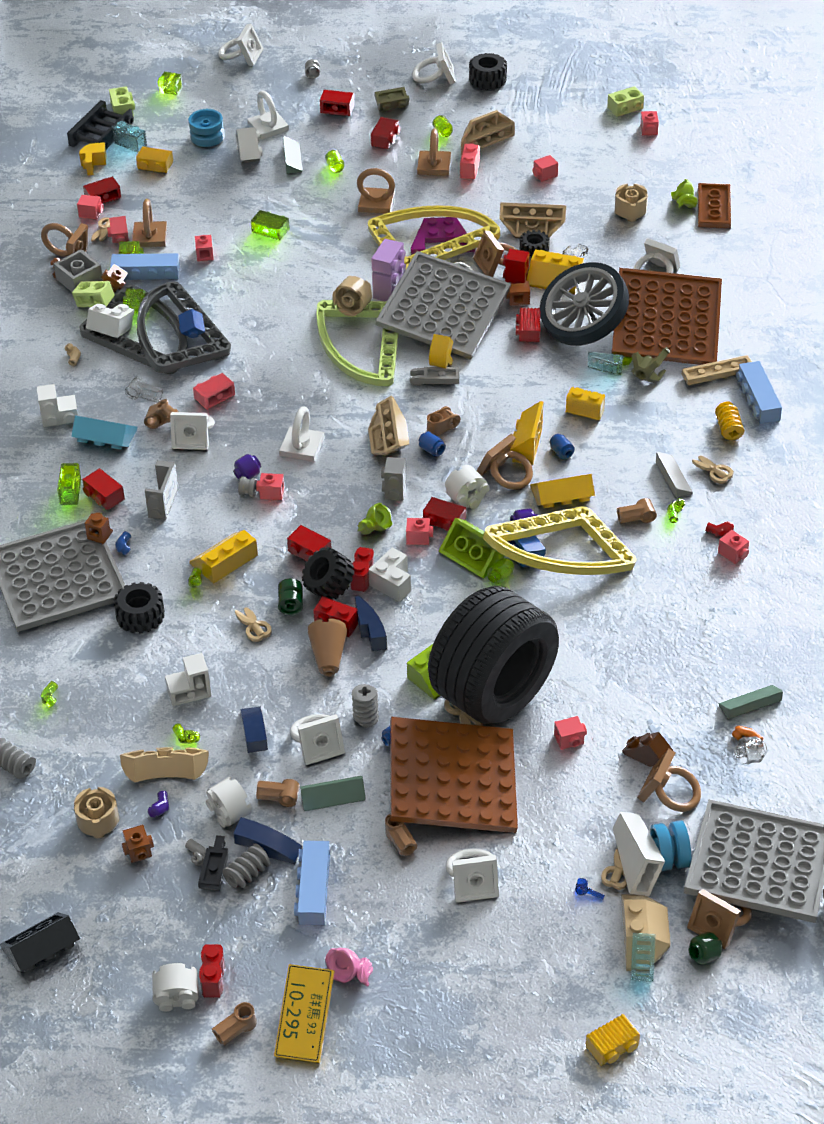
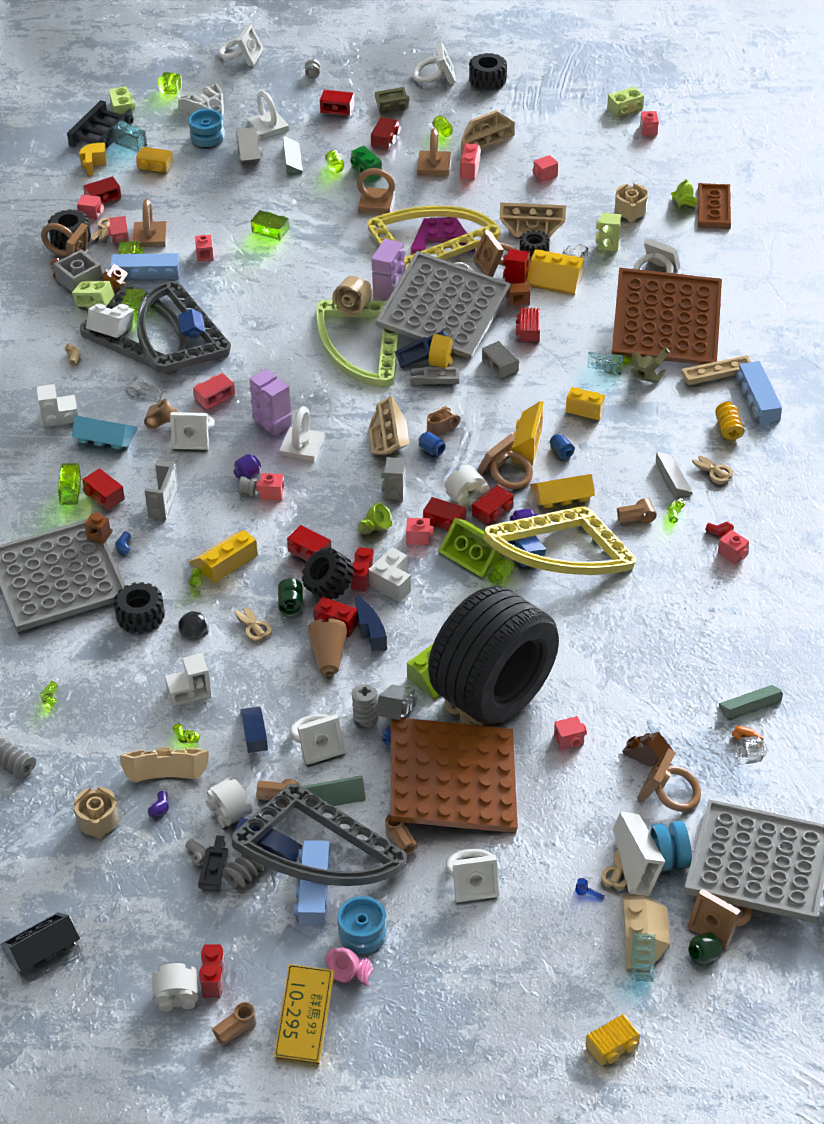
dark orange brick [121,825,154,863] -> none
wheel [539,262,629,346] -> none
none -> black tyre [48,209,91,250]
none -> white connector [178,83,224,115]
none -> black hair [178,611,209,639]
none -> dark grey beam [231,783,407,886]
none -> lavender piece [249,369,292,436]
none -> dark azure wheel [337,896,387,954]
none -> green brick [350,146,382,182]
none -> dark grey brick [376,684,417,720]
none -> dark blue slope [394,330,453,368]
none -> red brick [472,485,514,526]
none -> light grey brick [482,341,520,379]
none -> yellowish green brick [595,213,621,251]

